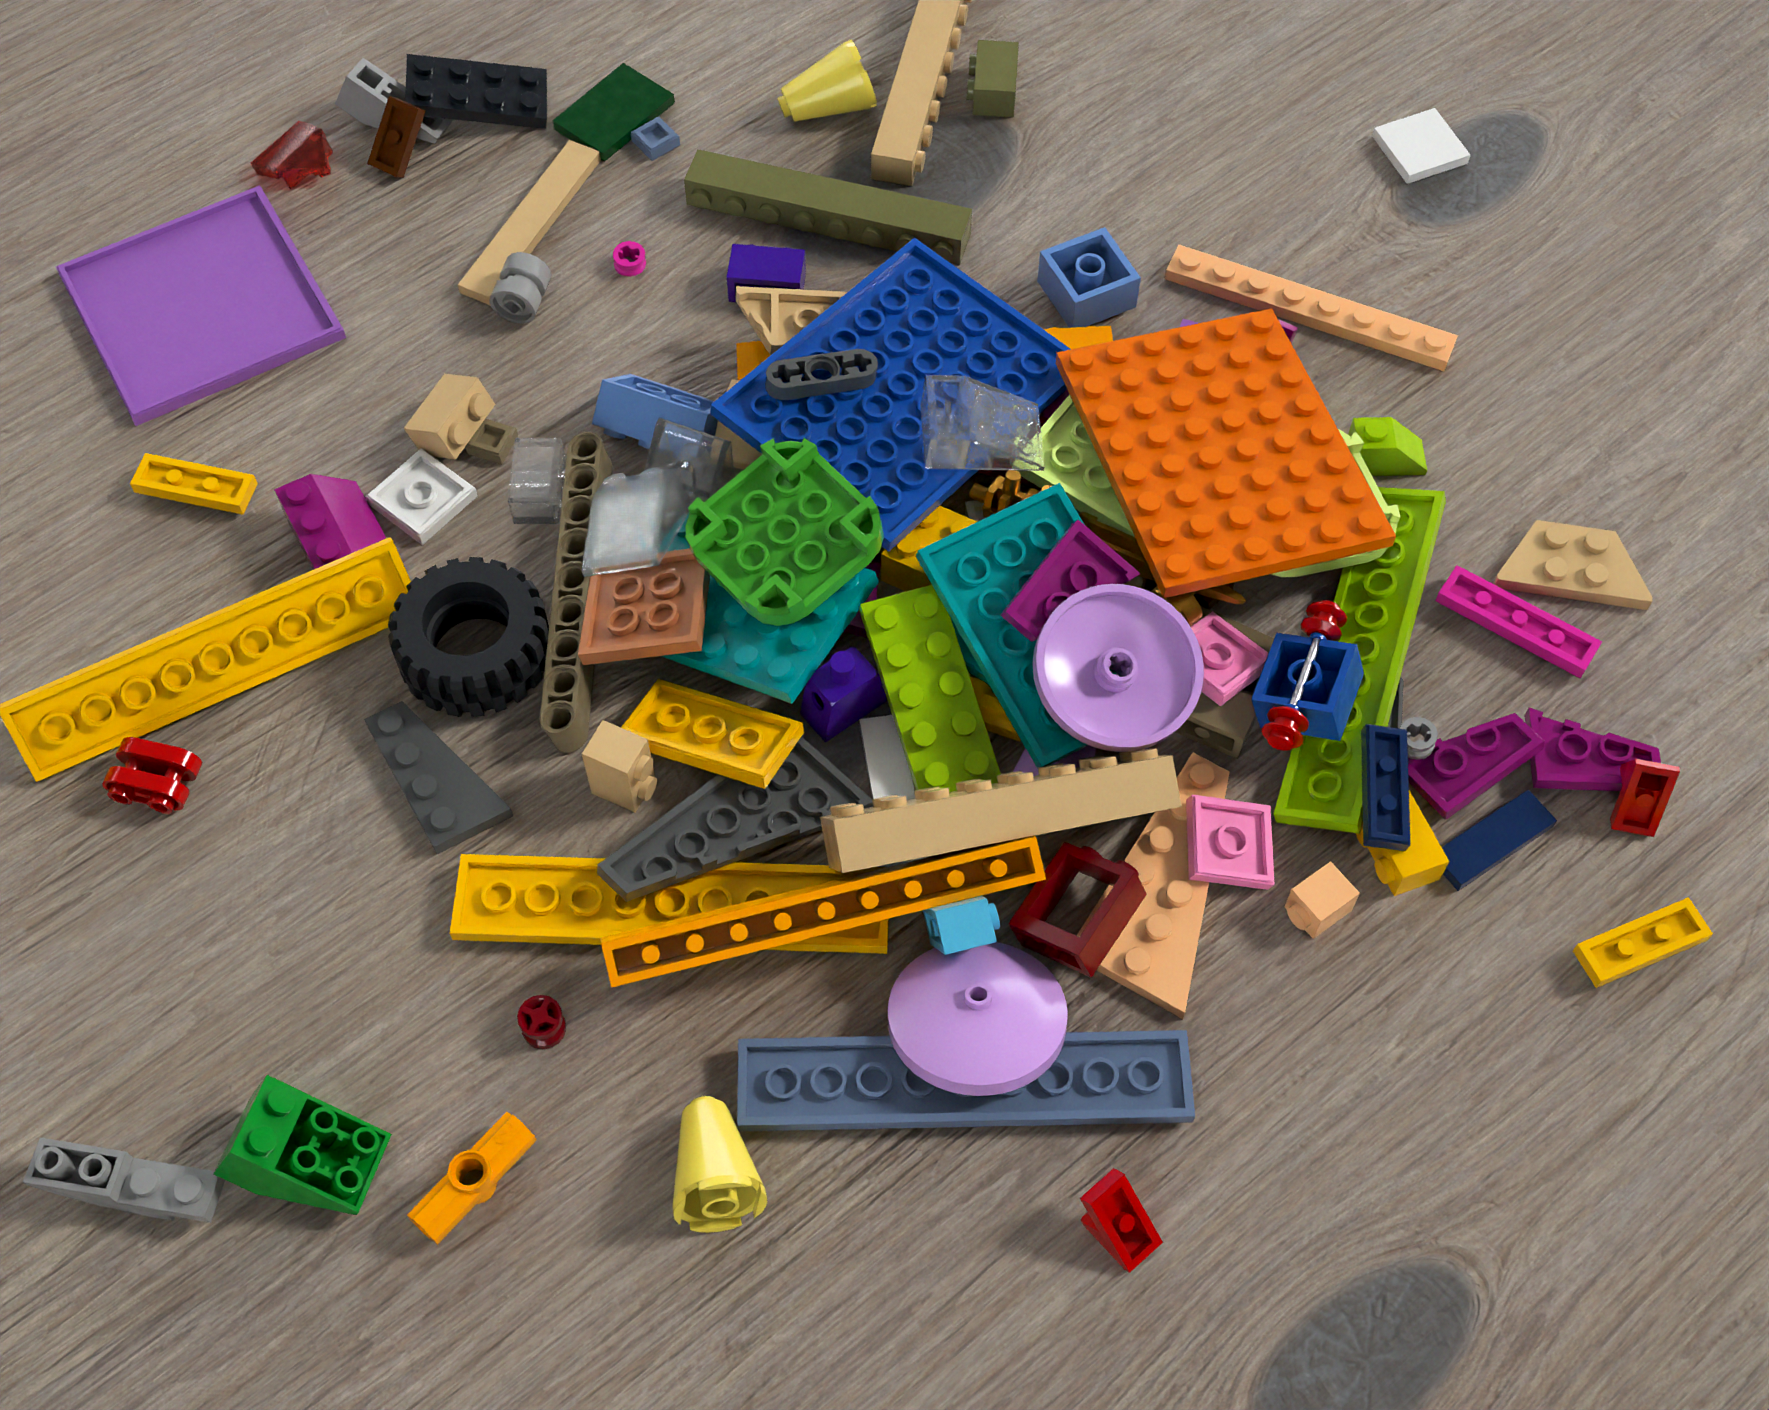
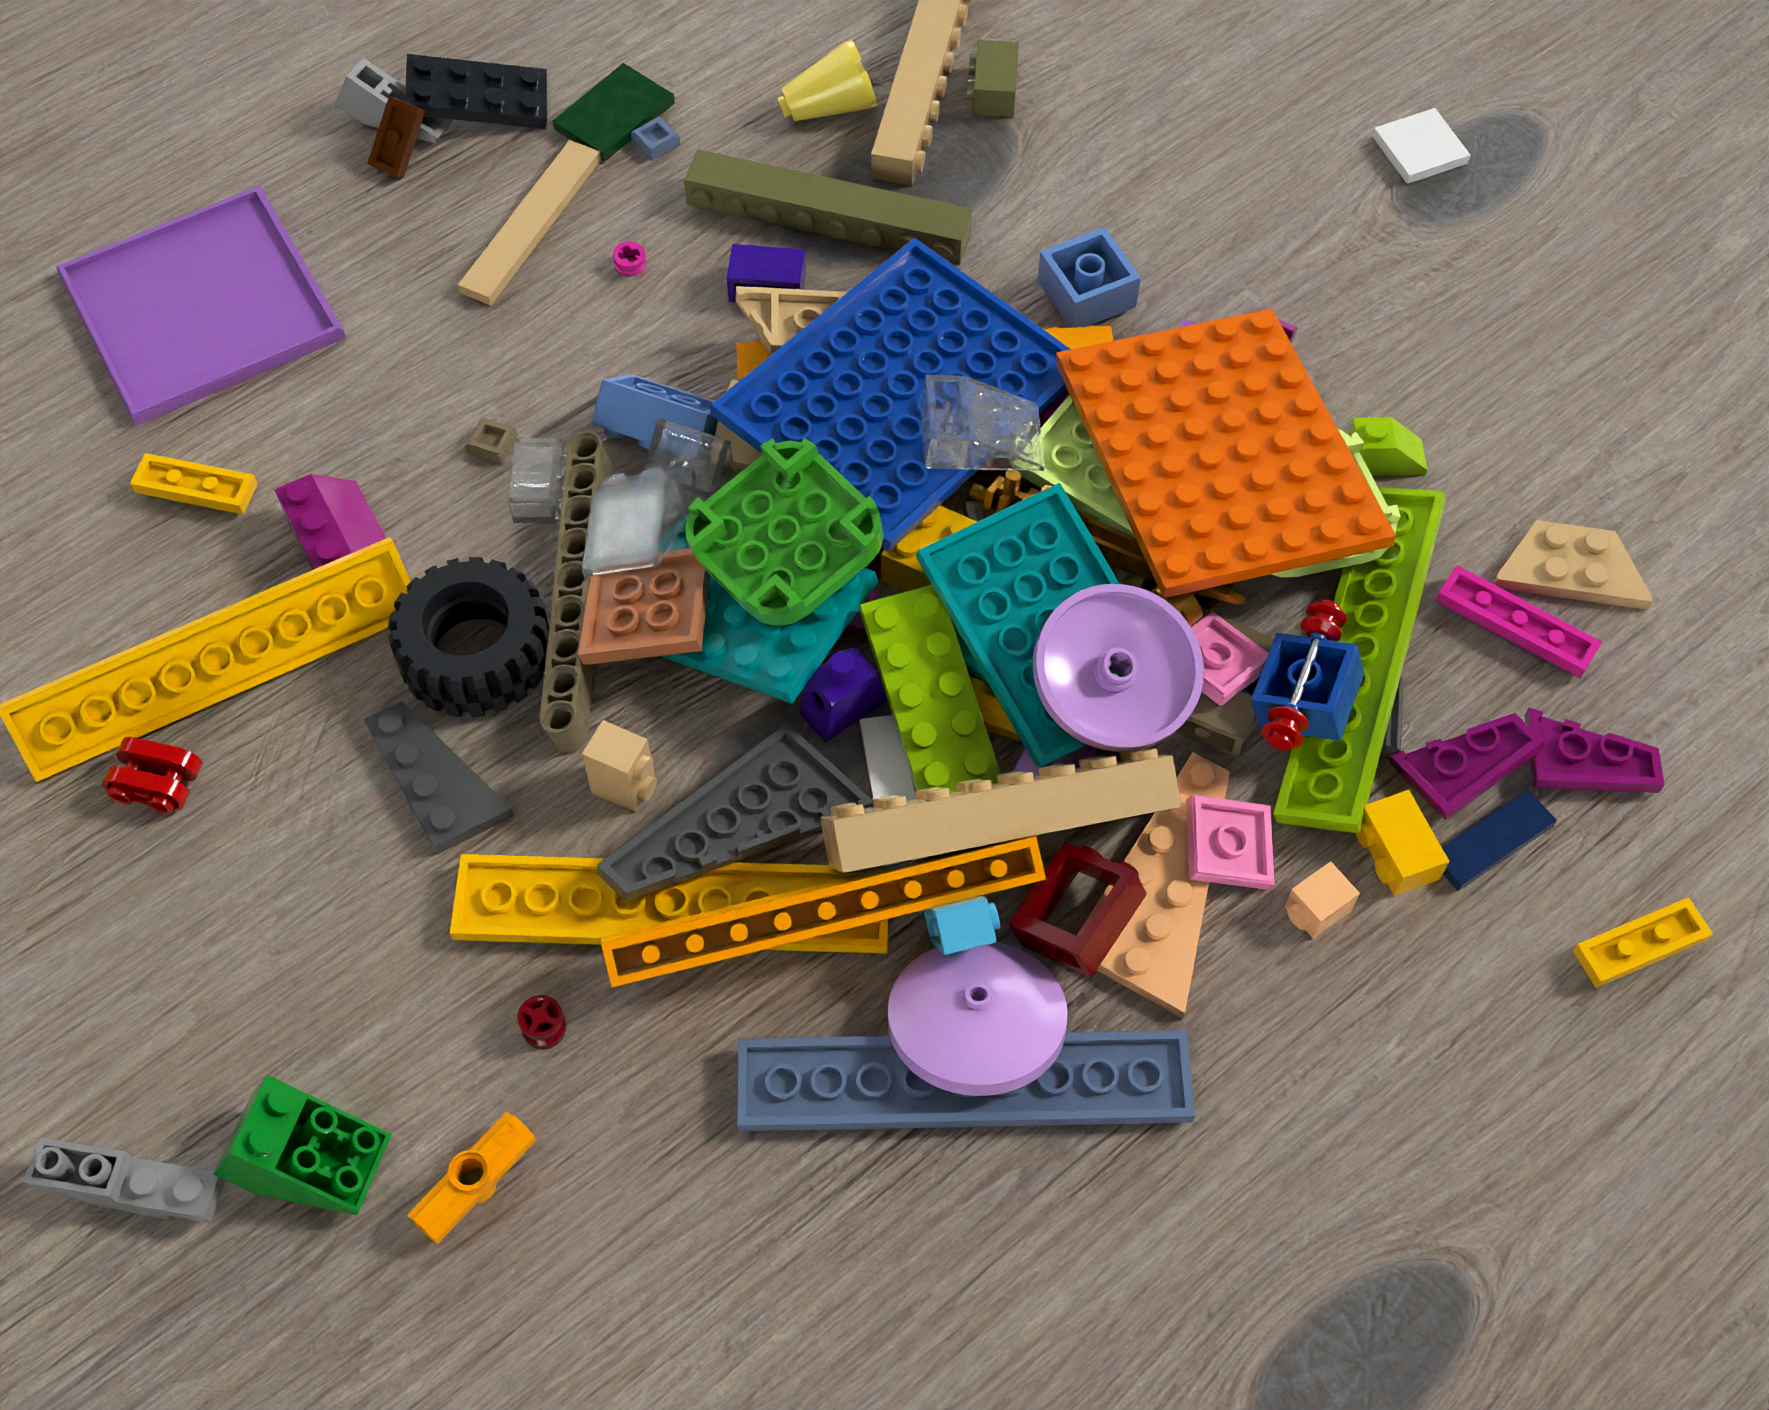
clear red slope [251,121,333,189] -> none
white tile [365,448,478,545] -> none
tan brick [404,374,496,460] -> none
light grey wheel [489,252,552,324] -> none
yellow tile [621,679,804,789] -> none
light yellow cone [672,1096,767,1233] -> none
dark grey beam [765,349,878,400] -> none
magenta wing [1001,520,1141,642] -> none
red slope [1080,1168,1163,1273] -> none
light nougat plate [1165,244,1458,371] -> none
dark blue tile [1361,724,1411,851] -> none
light grey bush [1400,717,1438,760] -> none
red slope [1610,759,1680,837] -> none

